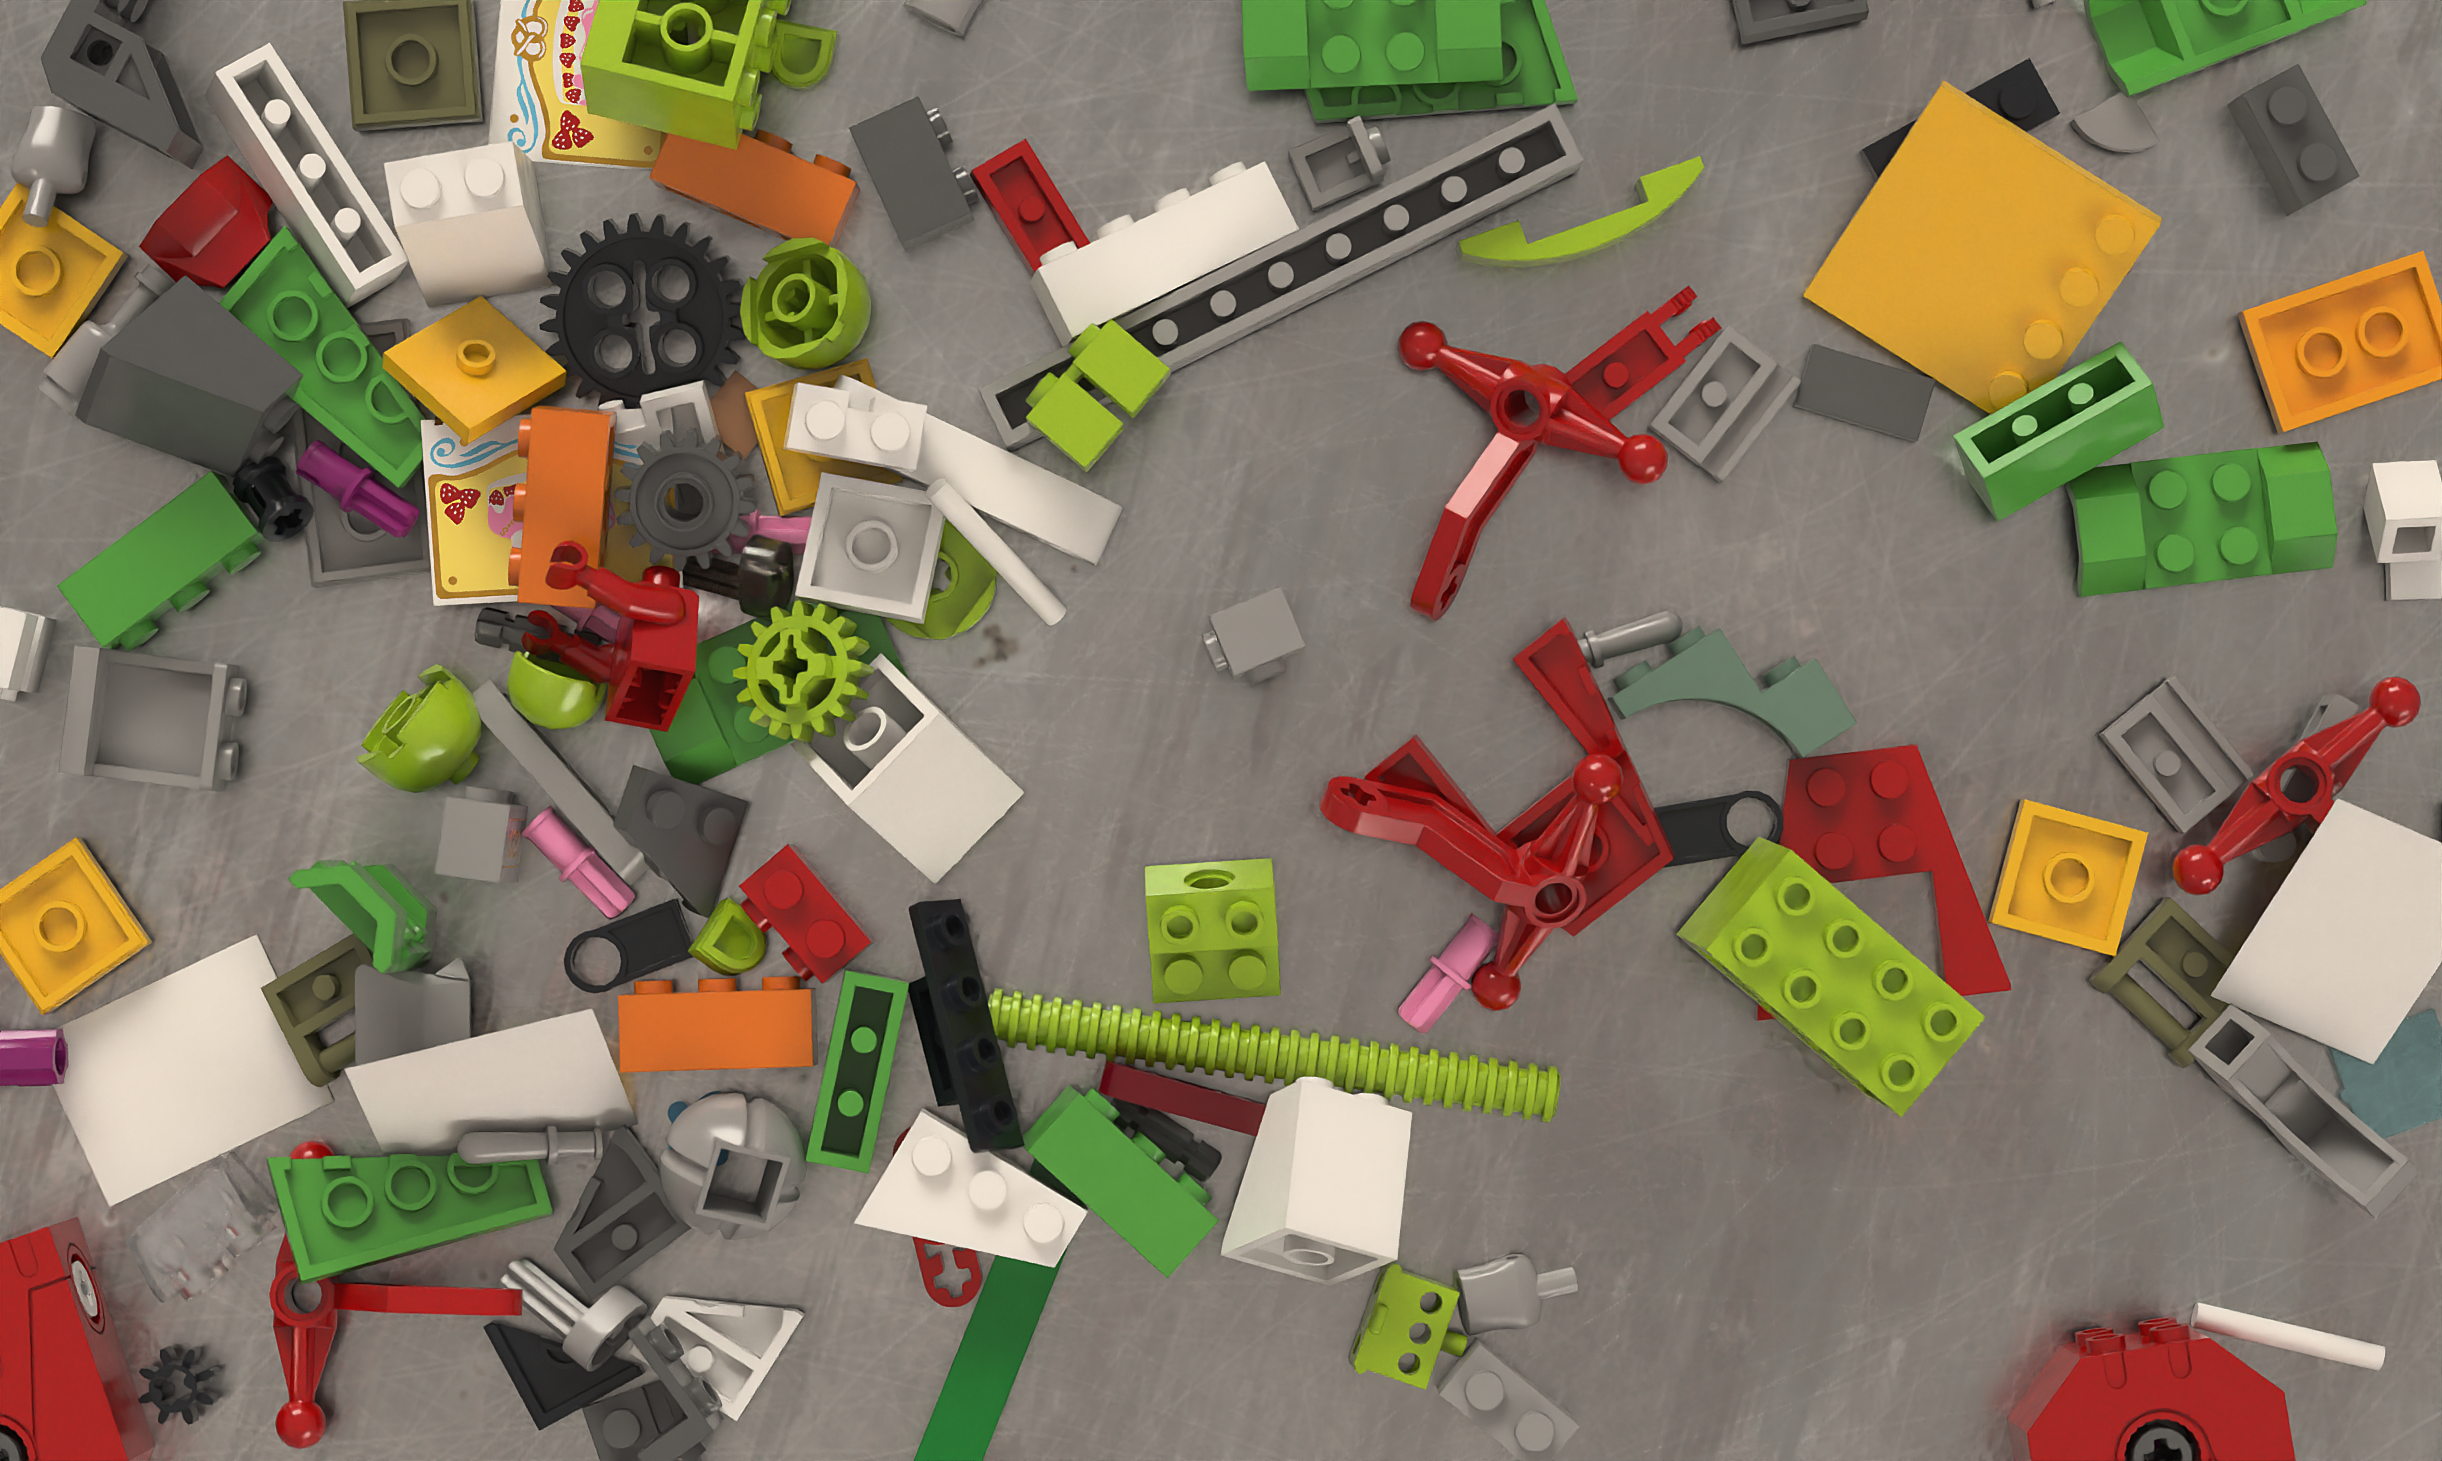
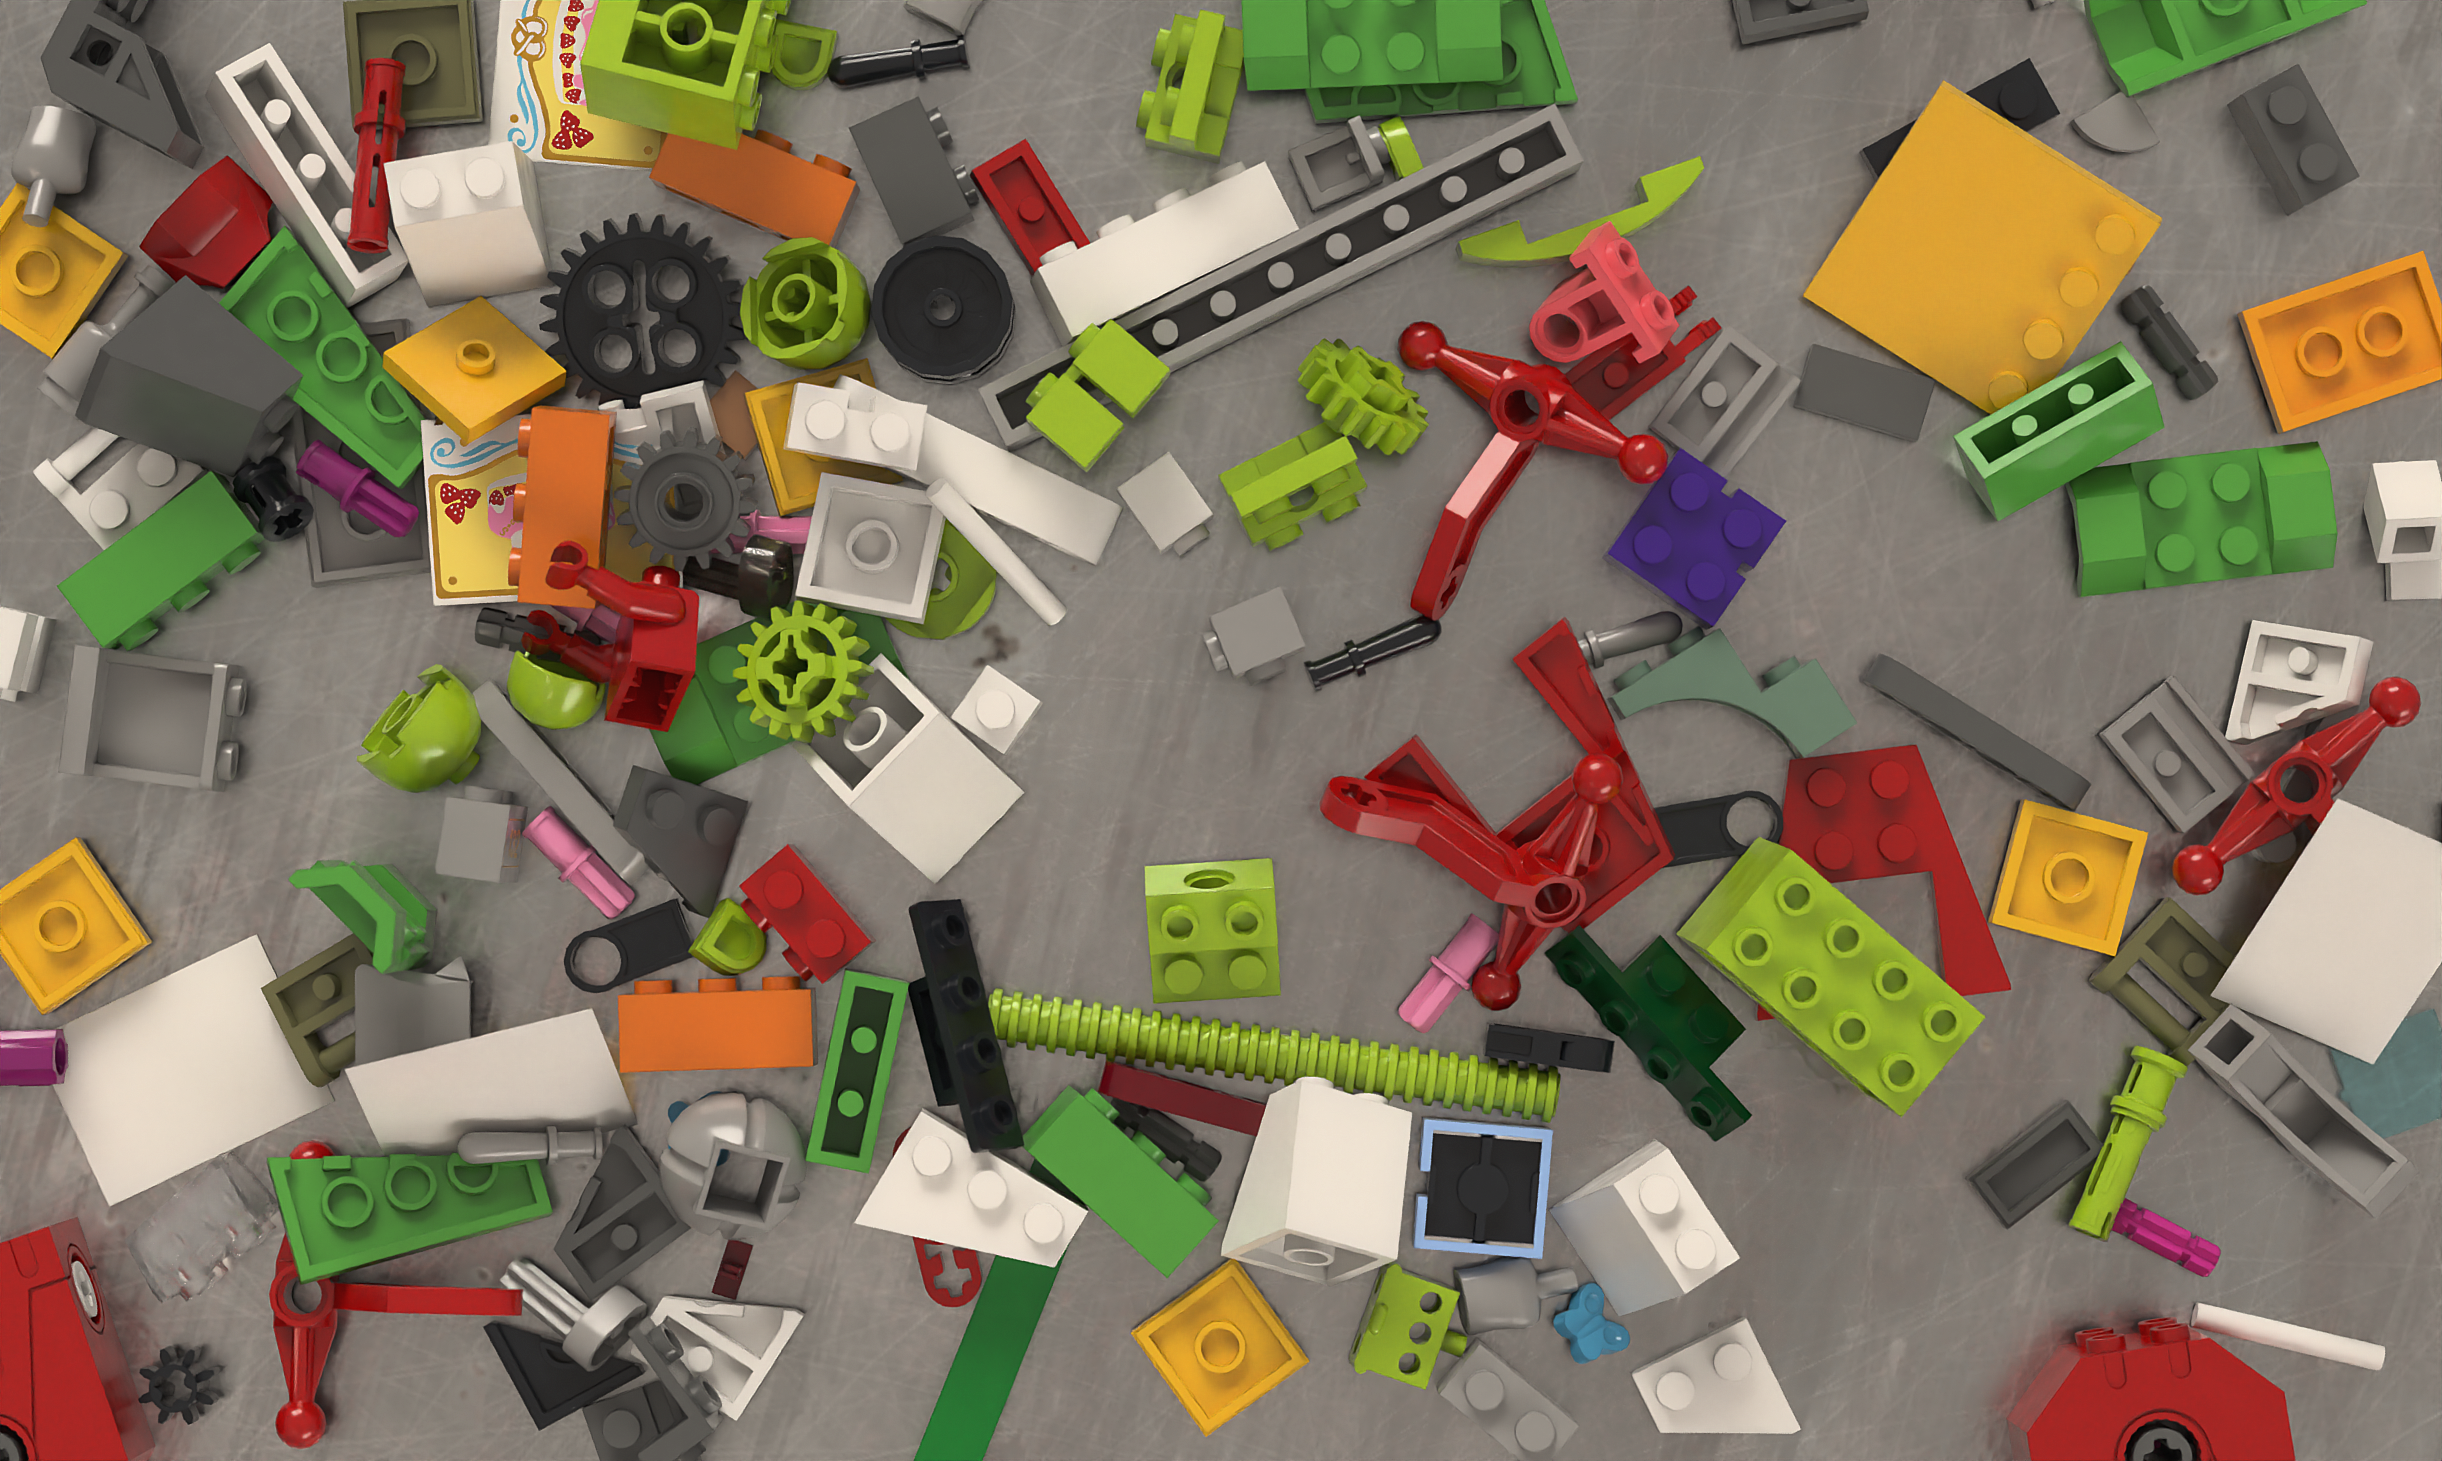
none -> white plate [33,426,208,550]
none -> red pin [347,58,406,254]
none -> dark red piece [711,1240,754,1300]
none -> black piece [827,35,969,87]
none -> black wheel [871,235,1016,385]
none -> white brick [951,665,1043,756]
none -> white brick [1117,452,1214,556]
none -> yellow plate [1131,1258,1310,1437]
none -> lime brick [1136,9,1244,164]
none -> lime brick [1218,422,1367,551]
none -> lime gear [1298,338,1429,455]
none -> black piece [1304,614,1442,692]
none -> lime tile [1378,116,1424,182]
none -> black piece [1412,1117,1553,1259]
none -> black piece [1483,1022,1615,1073]
none -> coral pin [1529,221,1680,363]
none -> dark green bracket [1544,925,1752,1142]
none -> white slope [1549,1139,1740,1317]
none -> dark azure piece [1553,1283,1630,1364]
none -> dark purple piece [1602,448,1786,630]
none -> white wing [1630,1316,1801,1434]
none -> dark grey beam [1863,653,2091,812]
none -> dark grey tile [1965,1100,2103,1230]
none -> lime pin [2068,1046,2188,1242]
none -> dark pink axle [2112,1198,2221,1277]
none -> dark grey axle [2120,285,2218,400]
none -> white wing [2225,620,2374,745]

